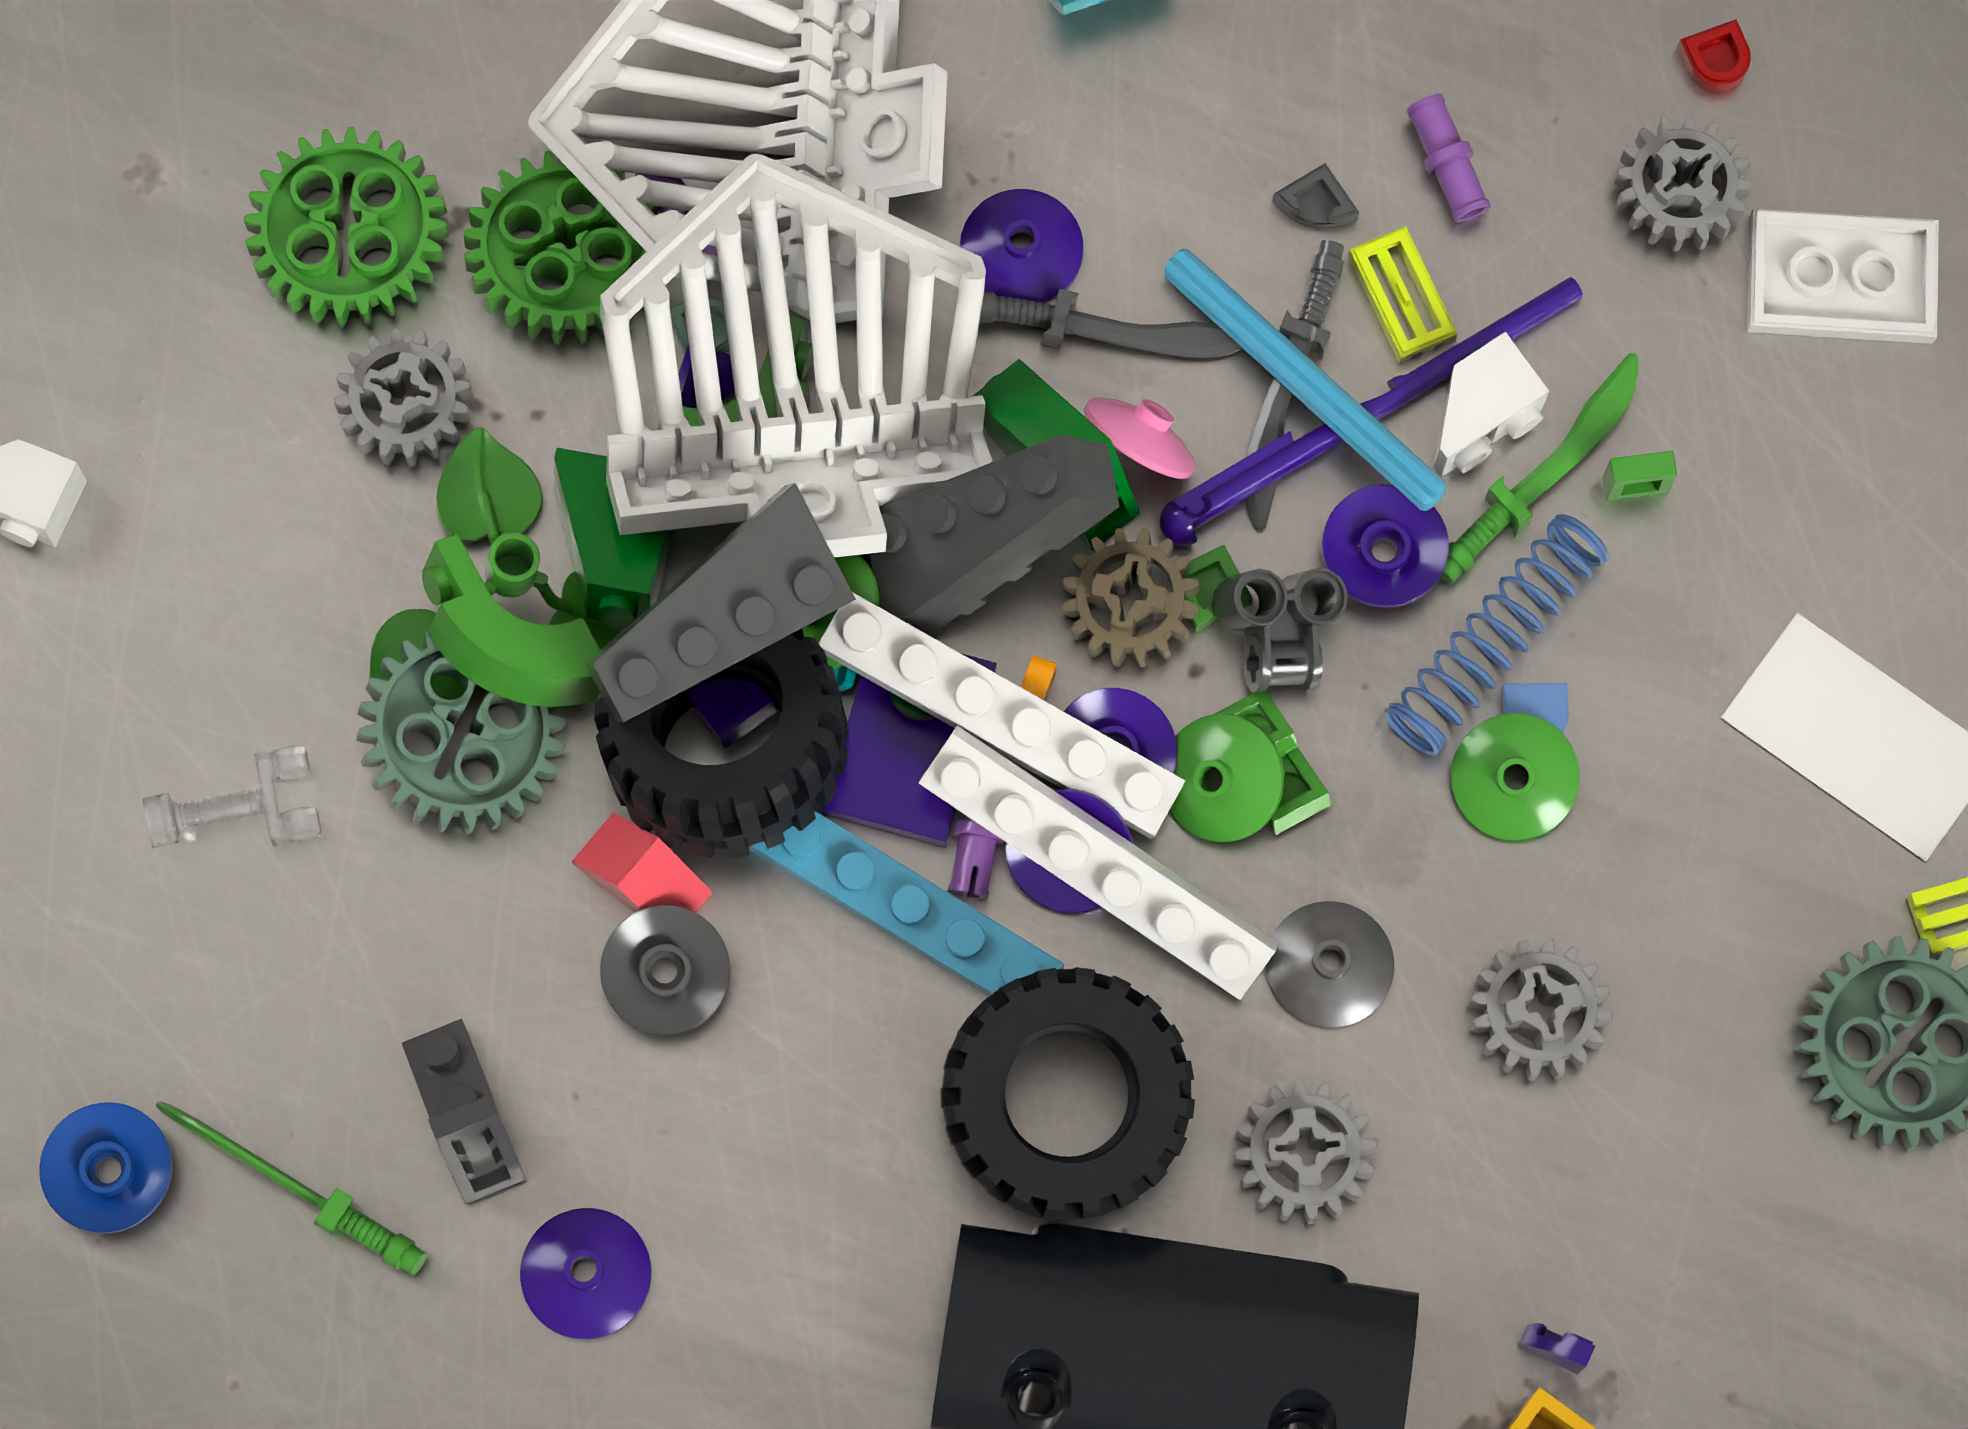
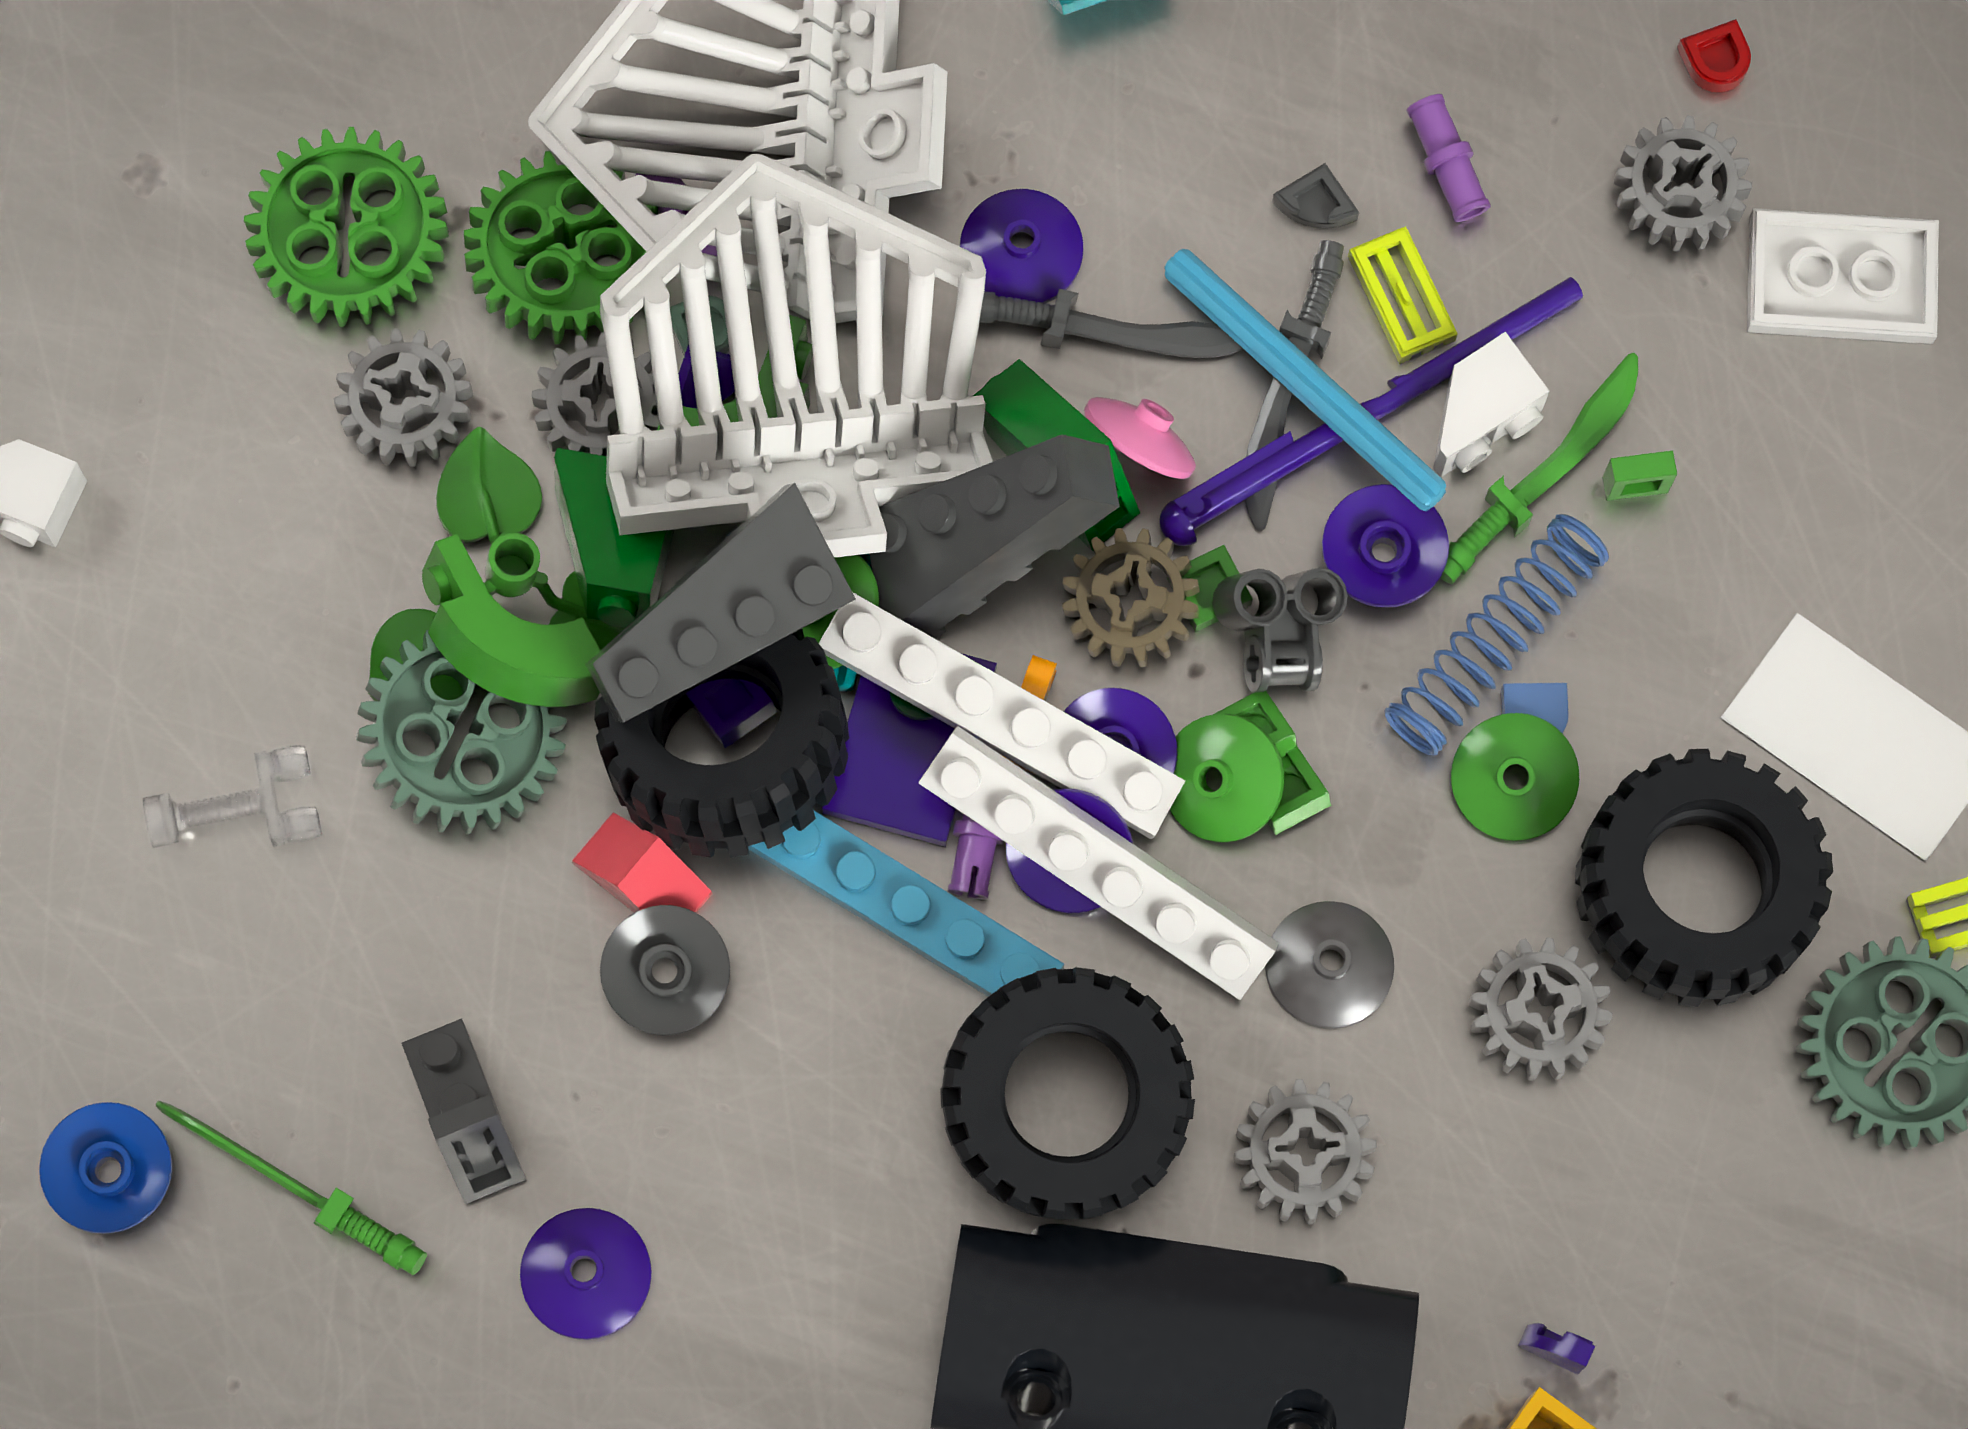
none -> light grey gear [532,332,659,456]
none -> black tyre [1575,748,1833,1007]

